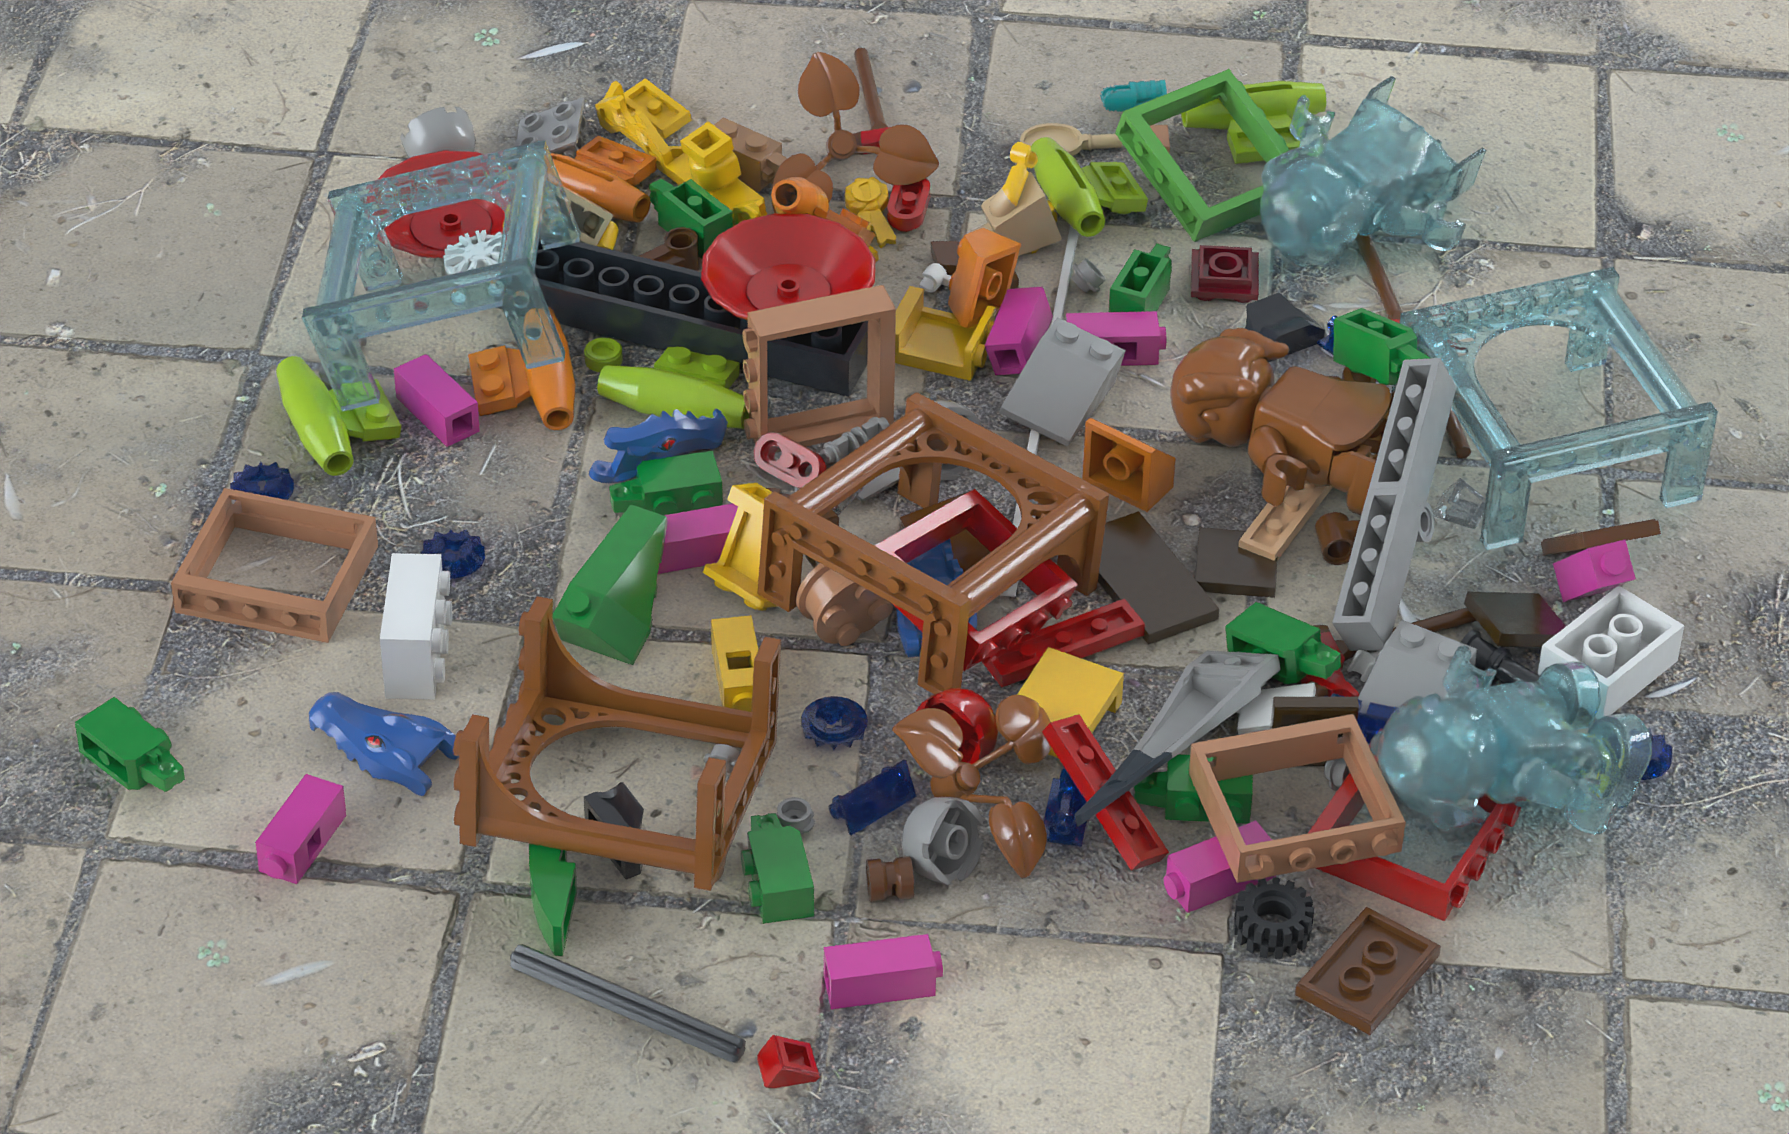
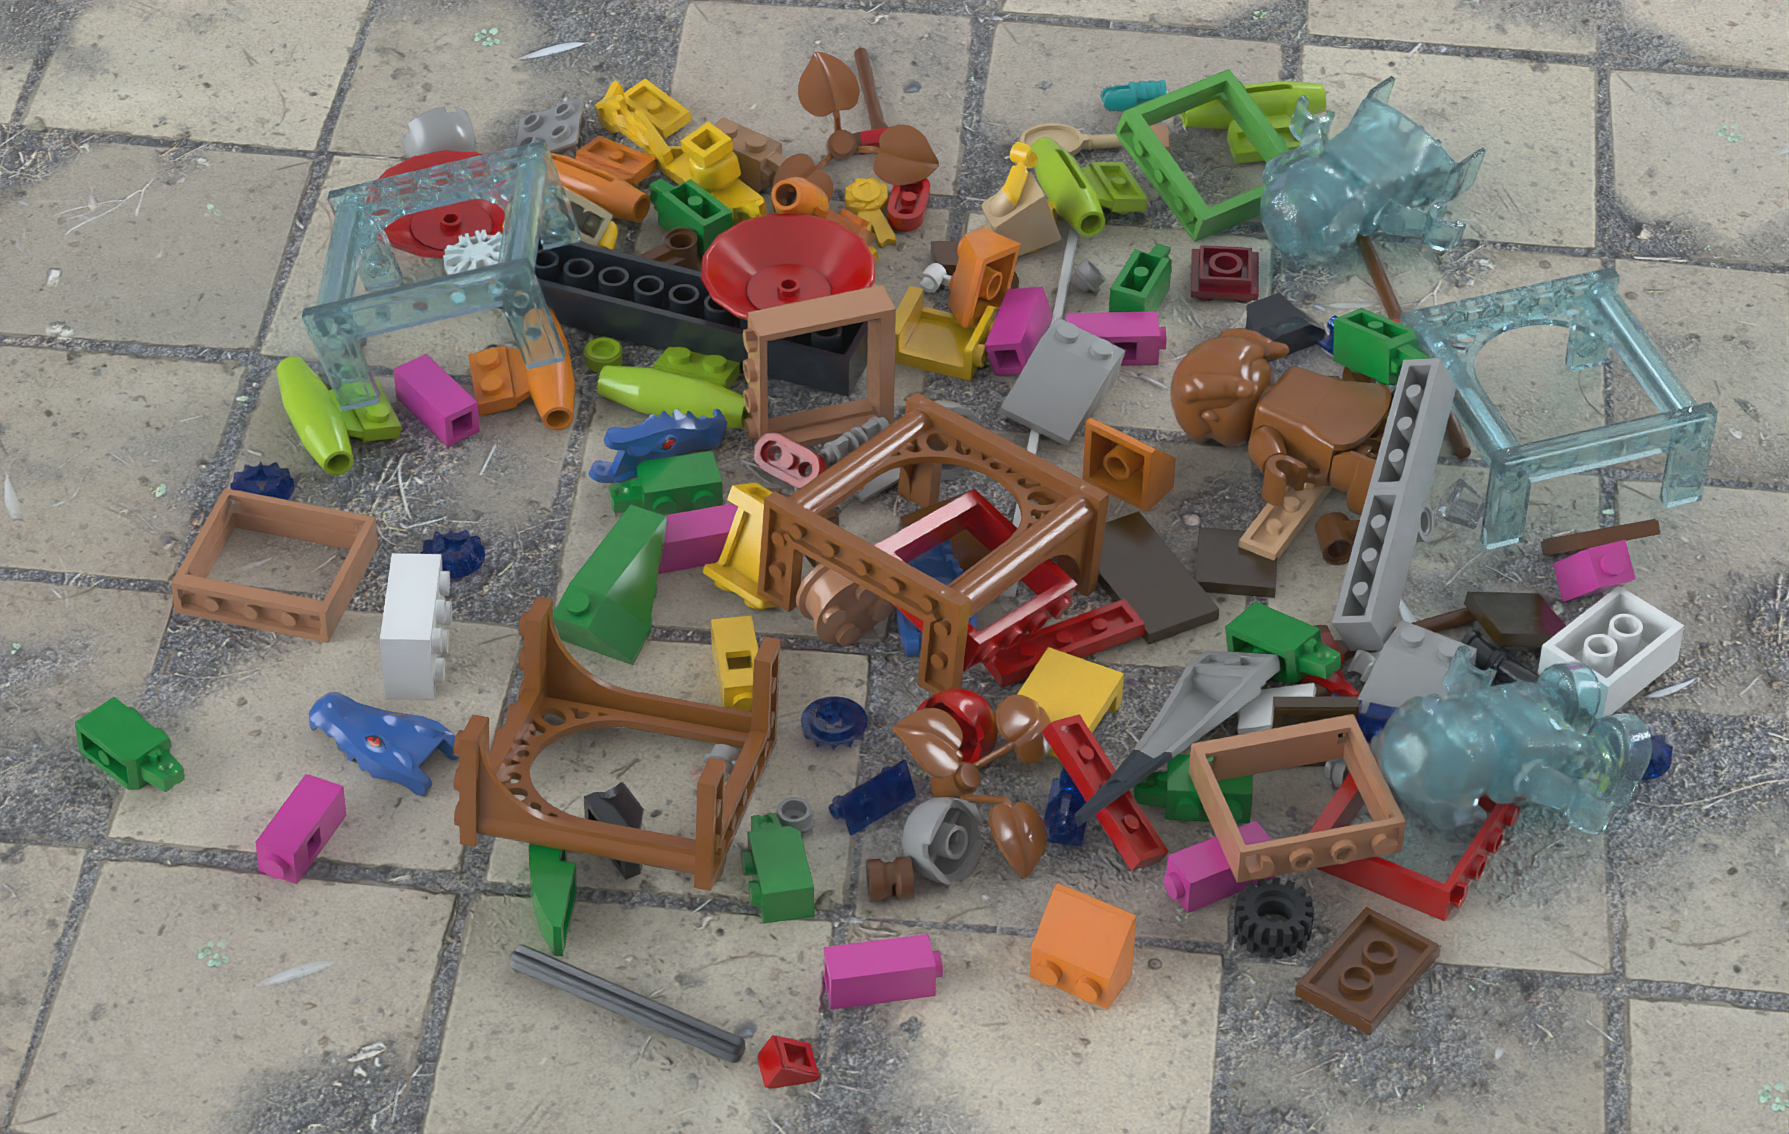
none -> orange slope [1030,883,1137,1009]

